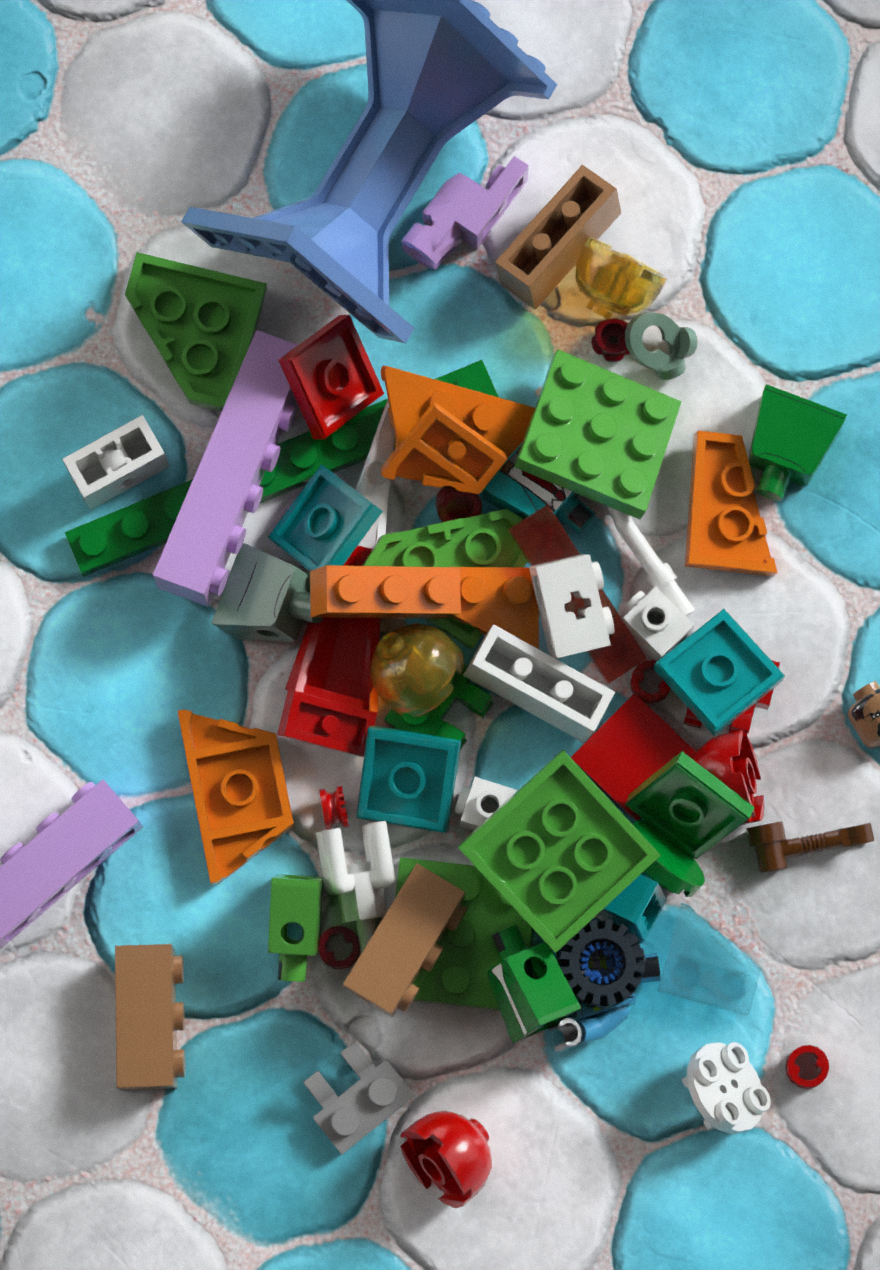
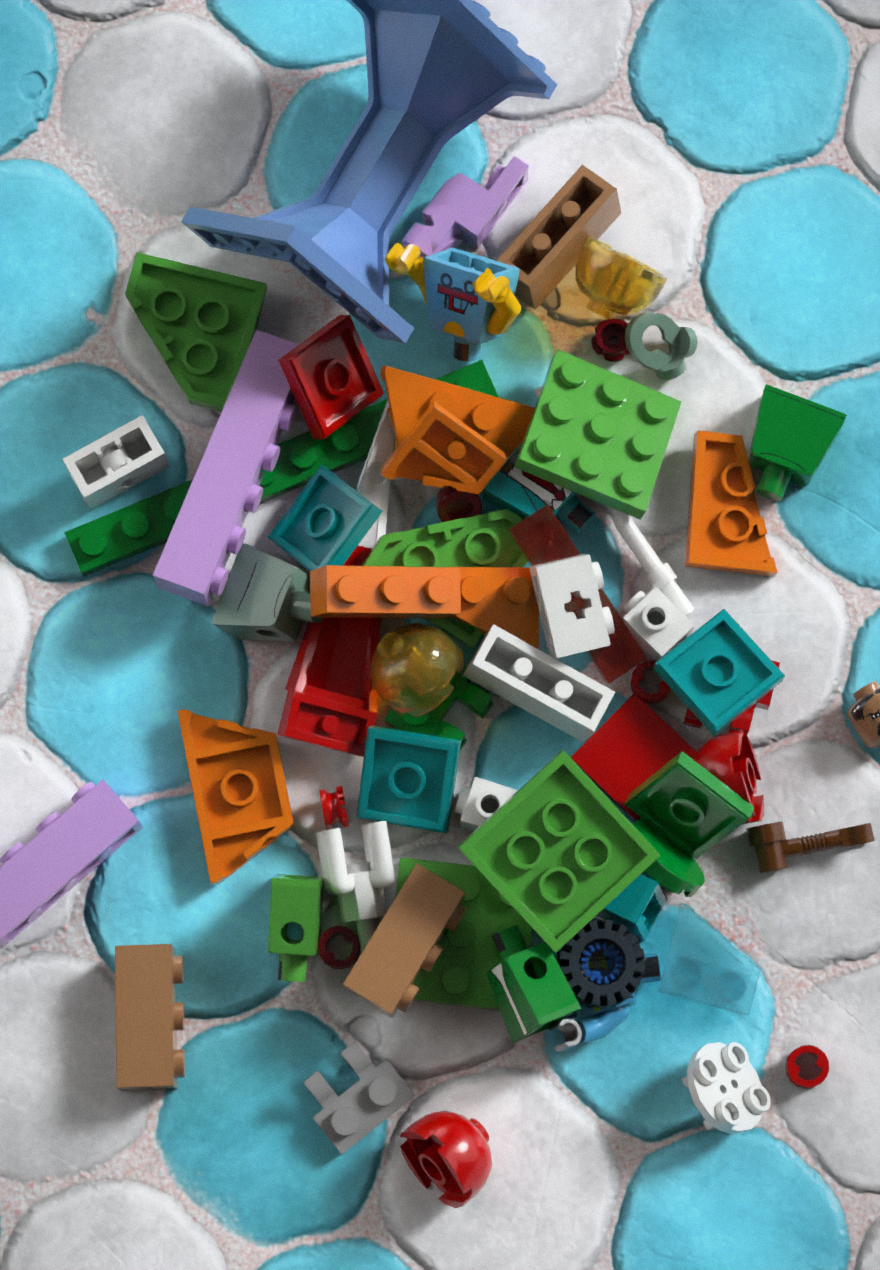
none -> torso [385,243,521,361]

